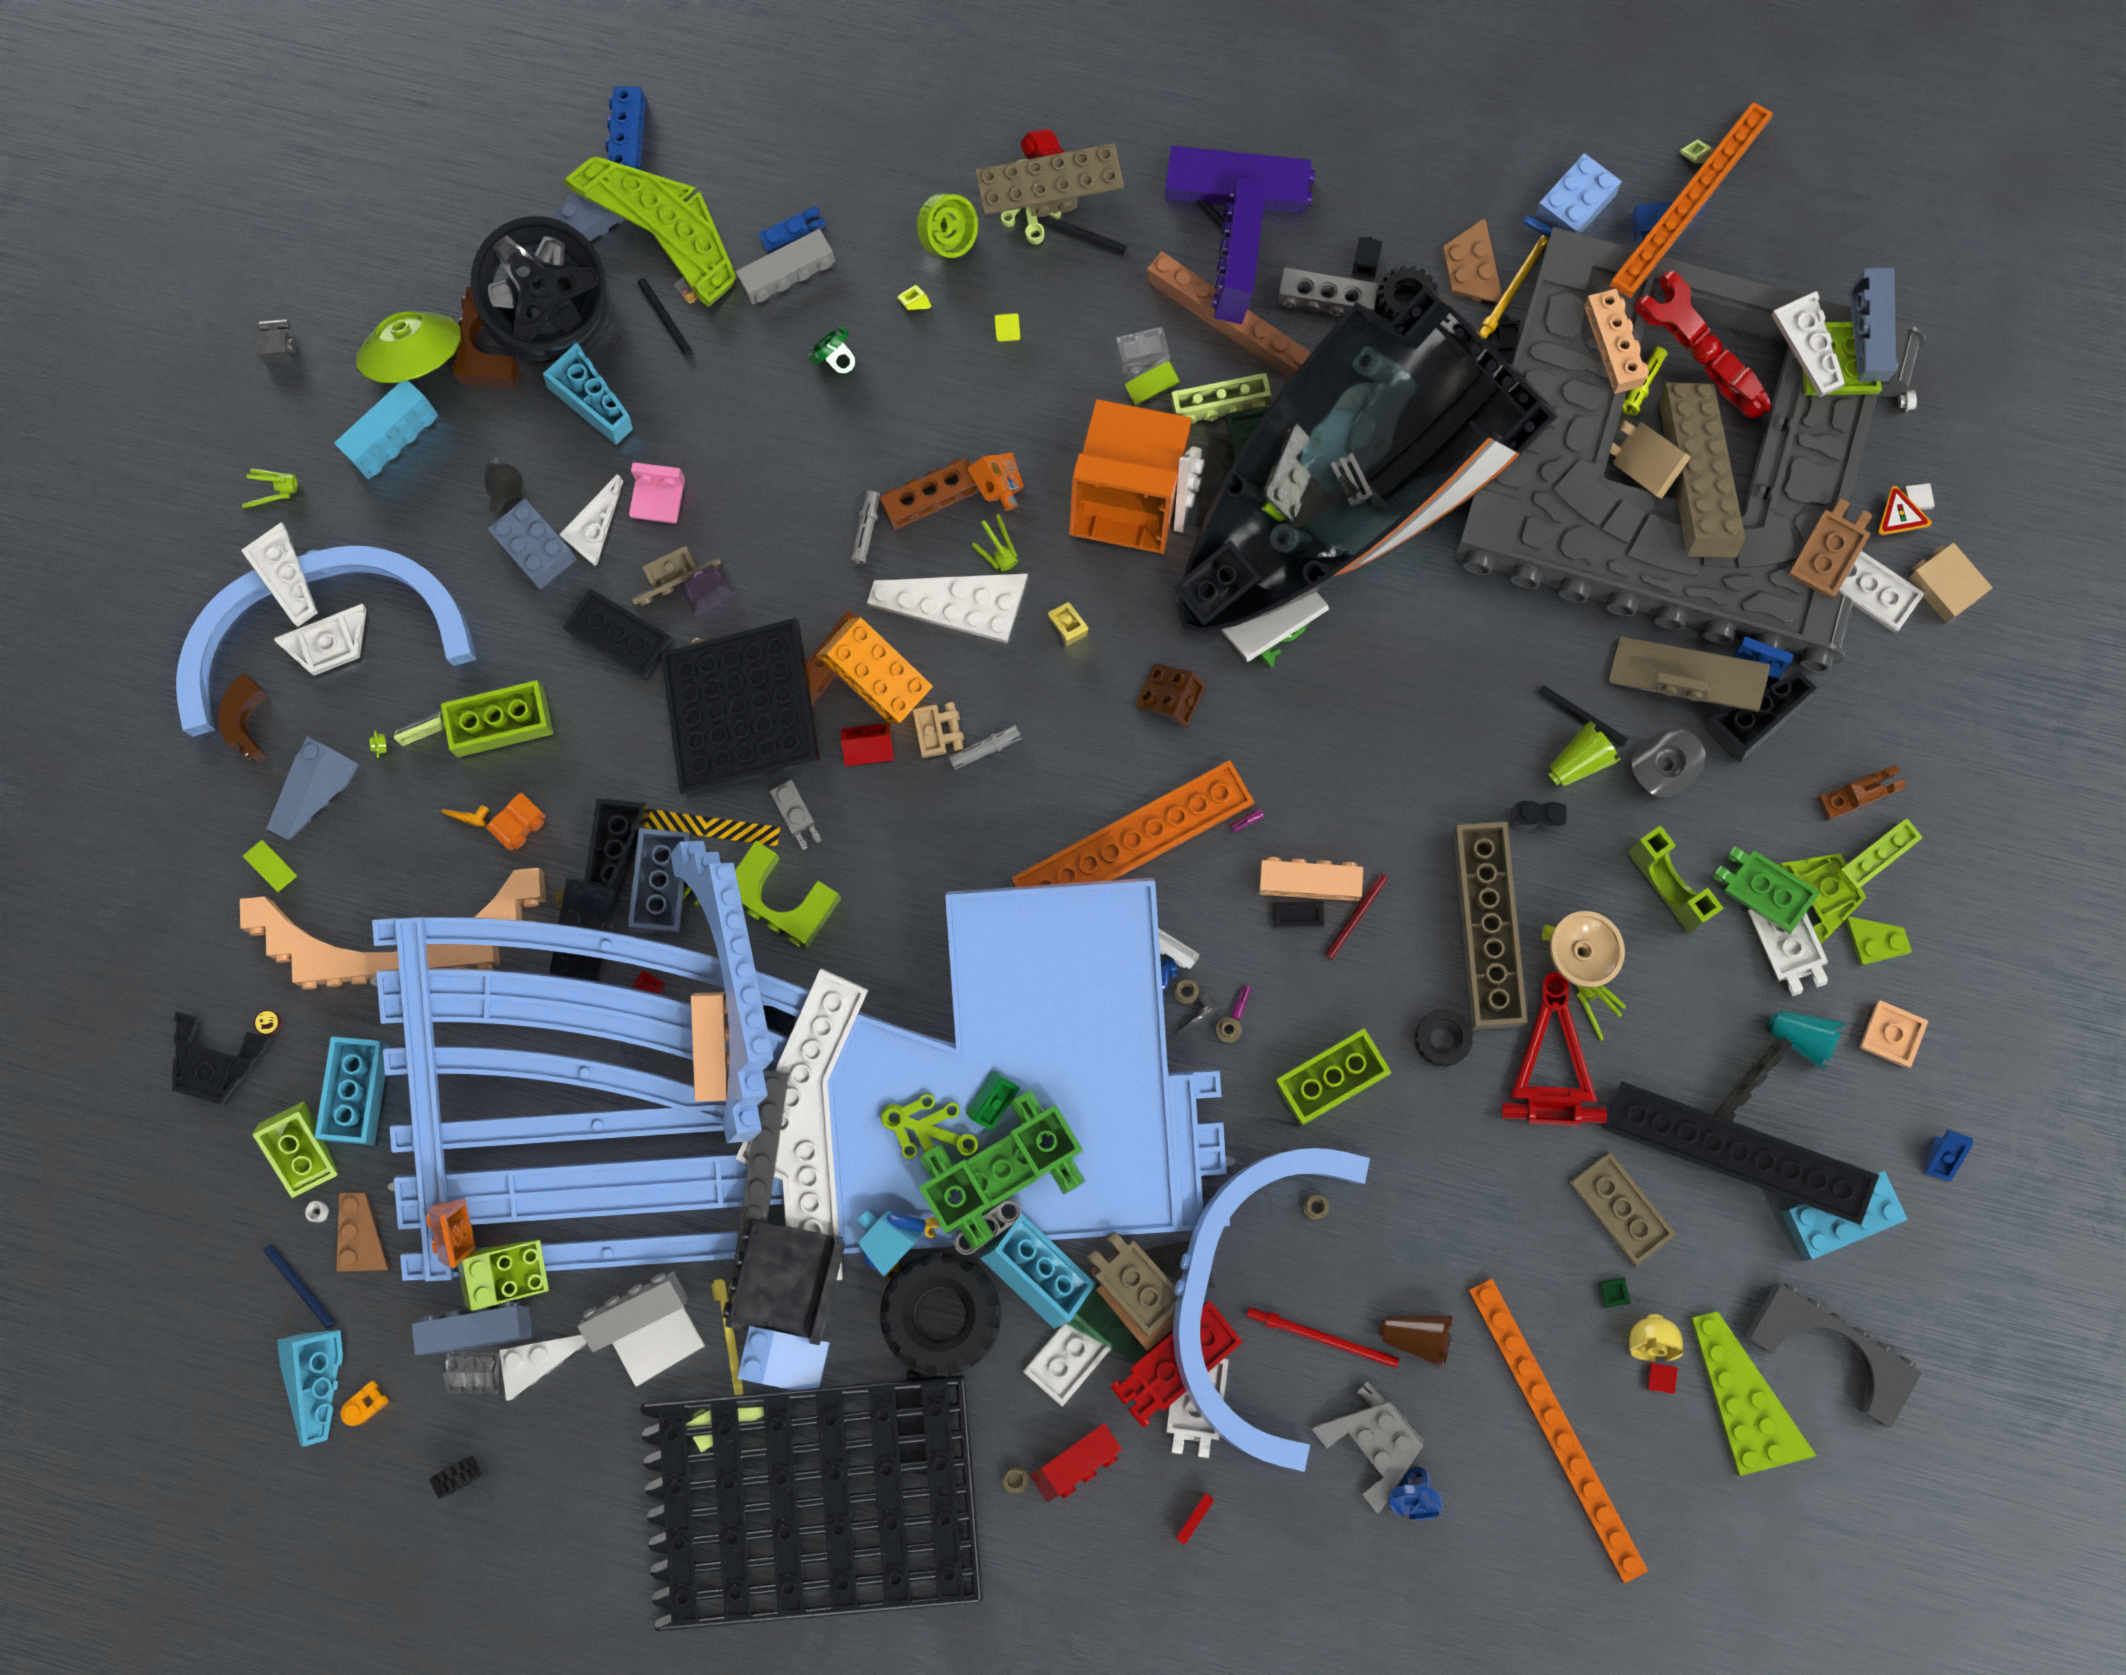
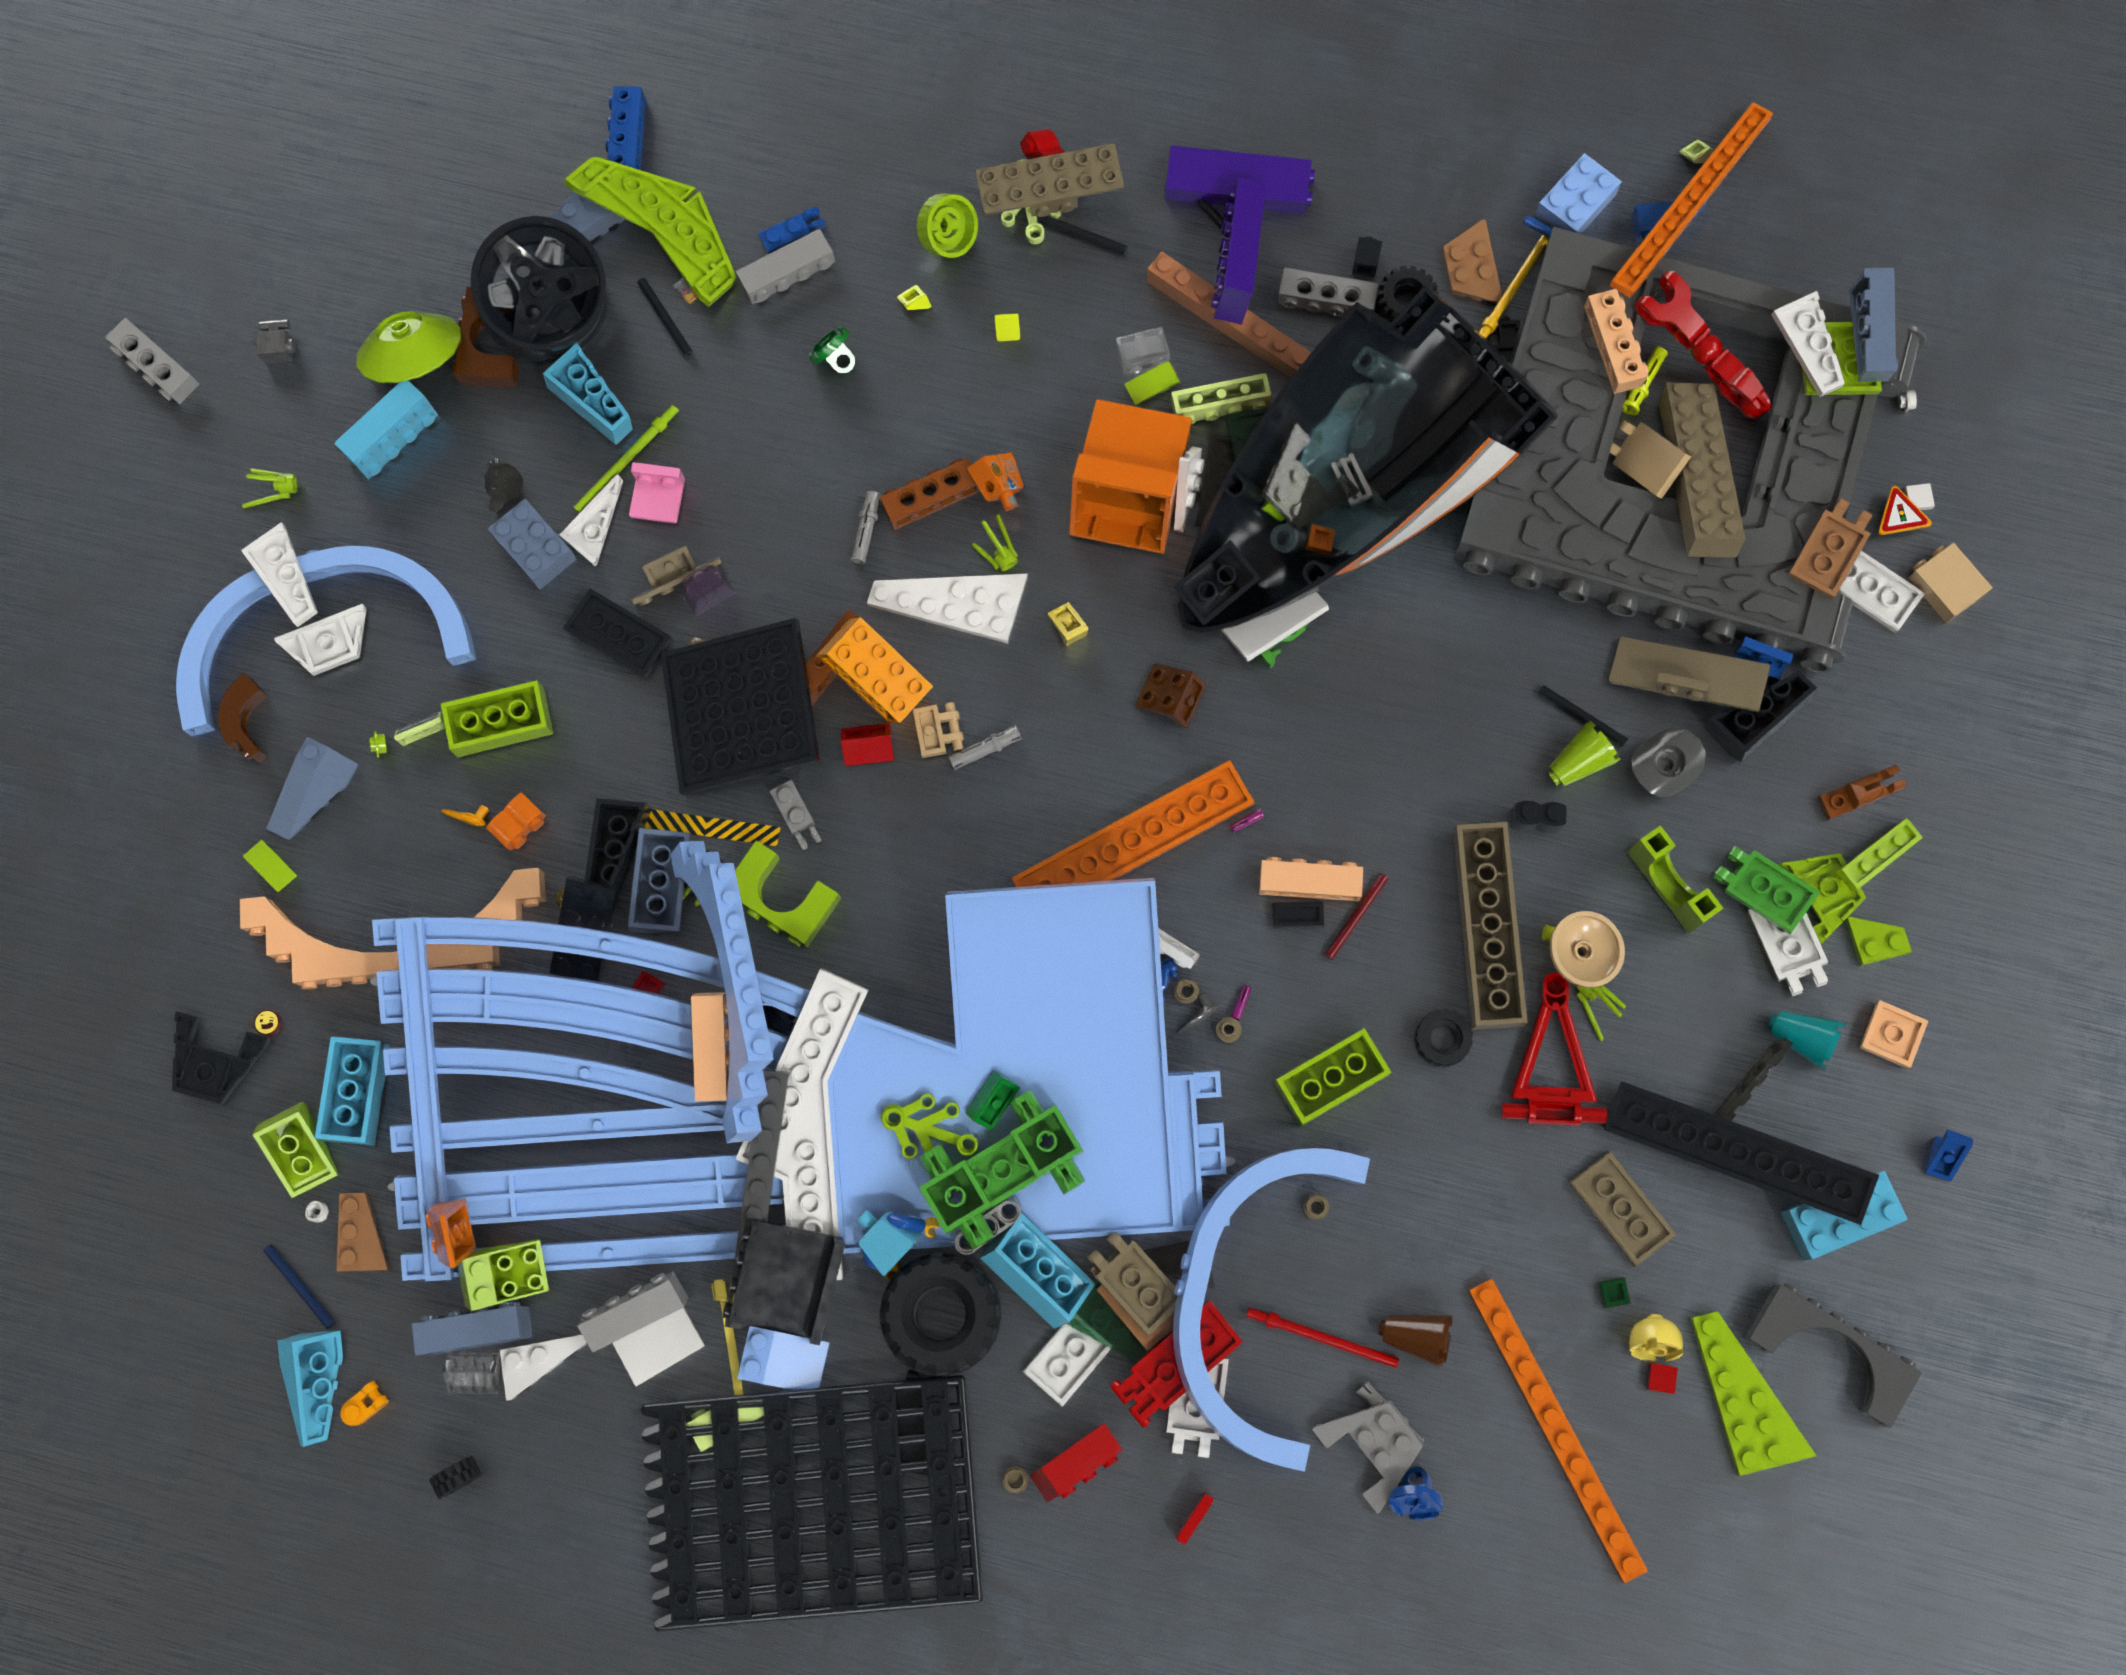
none -> light grey brick [105,318,200,404]
none -> lime bar [573,404,679,513]
none -> orange plate [1305,524,1335,556]

